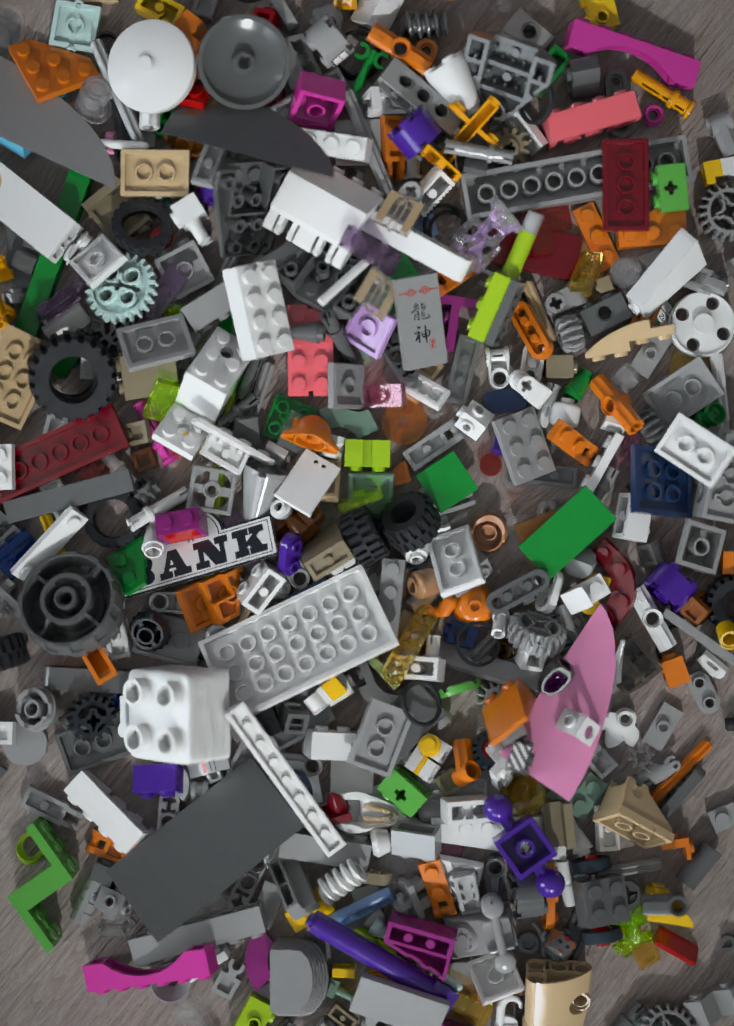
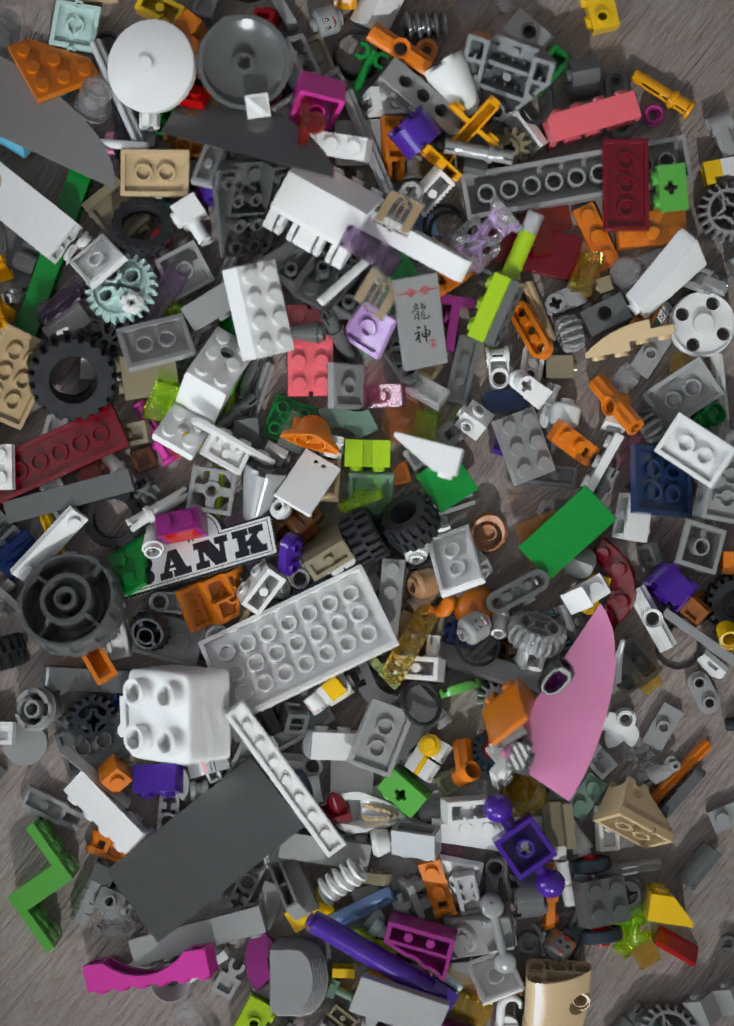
lime piece [16,832,44,865] -> none
green piece [51,356,81,379] -> none
light grey brick [304,14,355,69] -> none
clear red plate [479,454,502,476] -> none
white plate [535,571,564,614] -> none
white bracket [555,707,601,746] -> none
dark pink arch [562,17,701,91] -> none
green cone [563,368,593,403] -> none
dark grey piece [642,891,689,917] -> none
orange brick [657,651,691,689] -> none
orange bracket [660,832,694,860] -> none
none -> white sticker [60,744,132,809]
none -> orange brick [97,754,132,795]
none -> white plate [121,291,144,314]
none -> white tile [244,92,271,119]
none -> clear red tile [297,97,326,146]
none -> white slope [394,432,465,480]
none -> clear neon green tile [409,408,440,454]
none -> light grey head [457,611,492,645]
none -> clear yellow tile [637,673,663,695]

